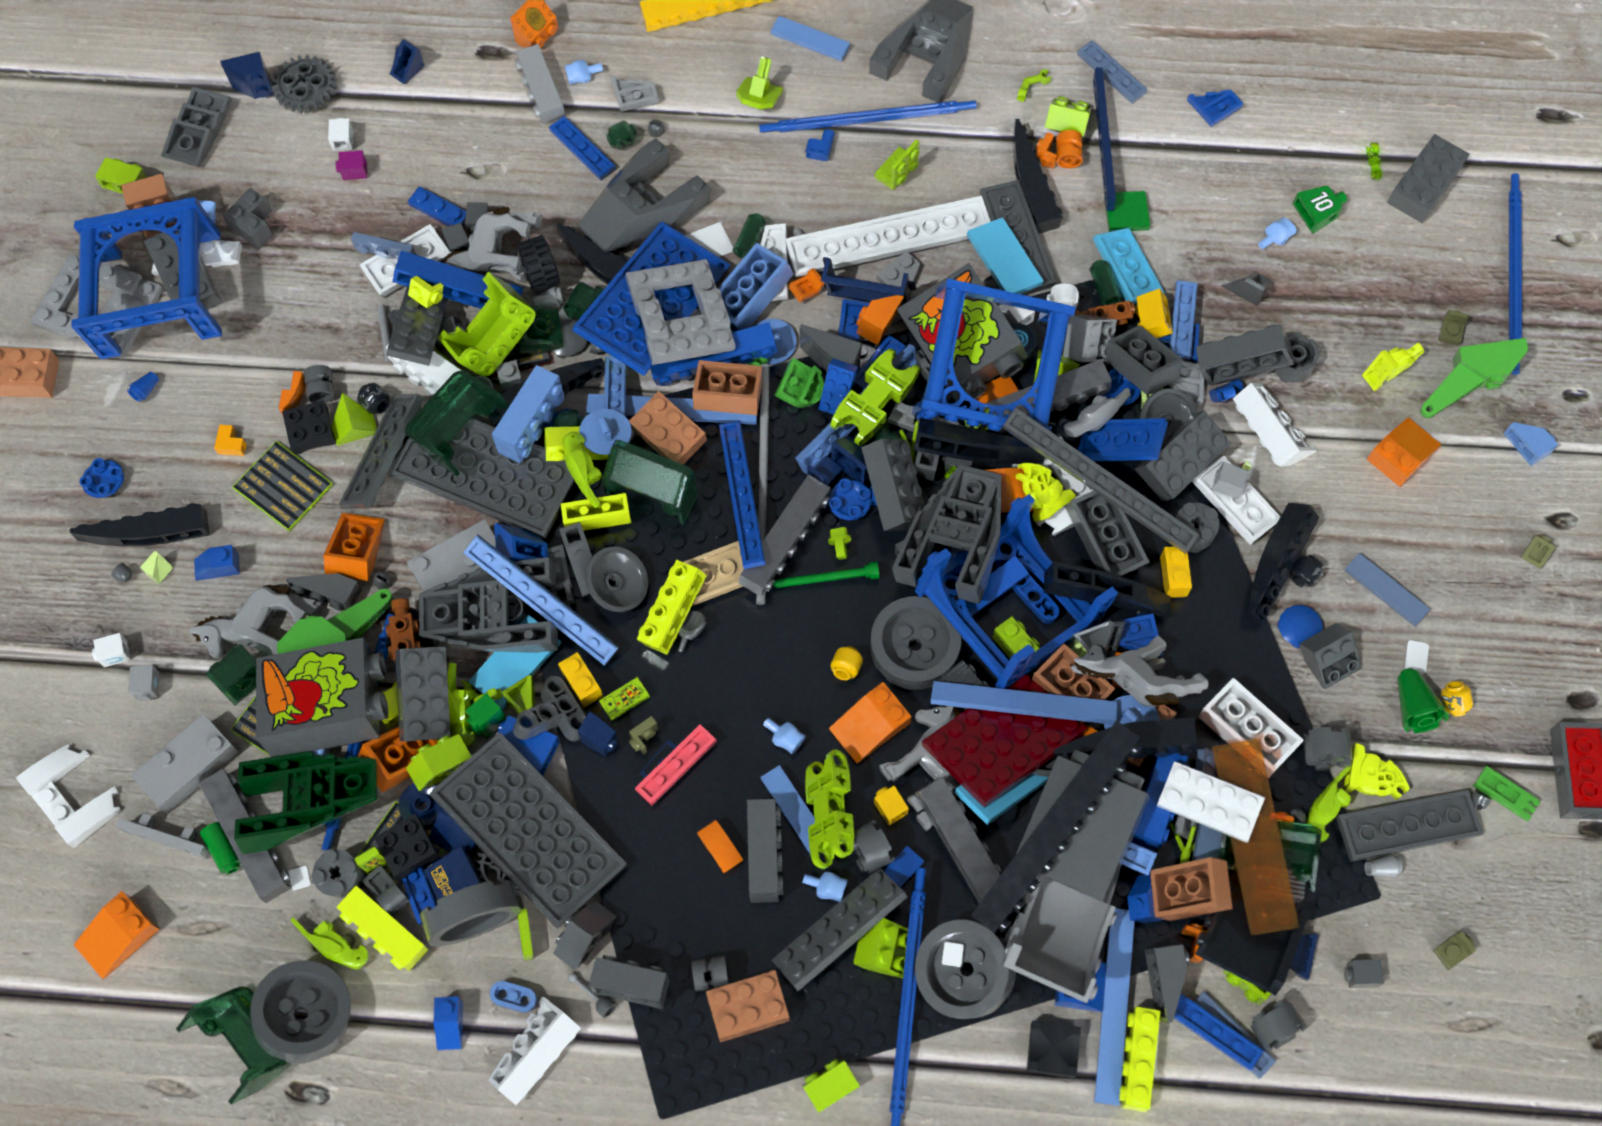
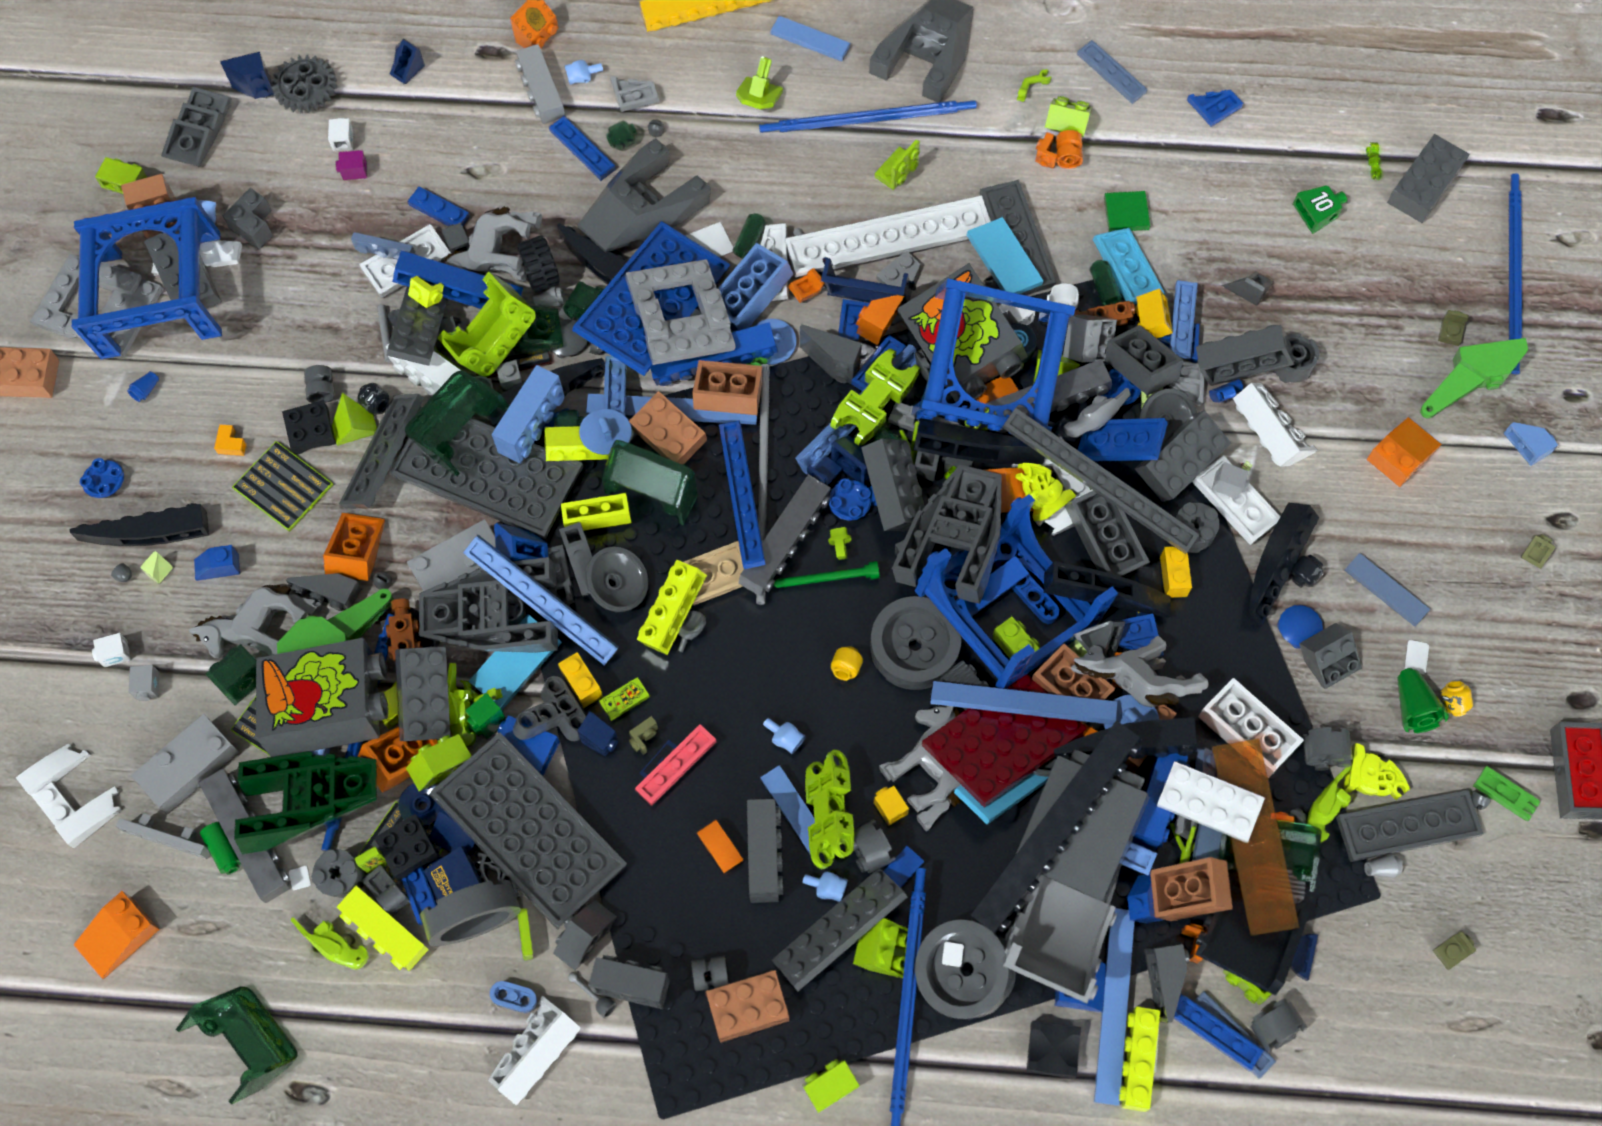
dark grey brick [251,961,351,1064] -> none
orange slope [278,371,306,416] -> none
blue slope [434,997,463,1050] -> none
dark grey brick [465,202,490,234] -> none
lime slope [501,676,535,715] -> none
lime animal [562,431,602,508] -> none
bright green slope [774,358,824,408] -> none
blue piece [805,129,835,161] -> none
blue piece [818,358,858,415] -> none
orange slope [829,682,912,764] -> none
flat silver brick [915,777,1002,904] -> none
black slope [1013,118,1063,234] -> none
dark blue tile [1093,67,1116,211] -> none
light blue piece [1258,217,1296,249] -> none
dark grey brick [1344,959,1384,988] -> none
neon yellow piece [1362,343,1425,391] -> none

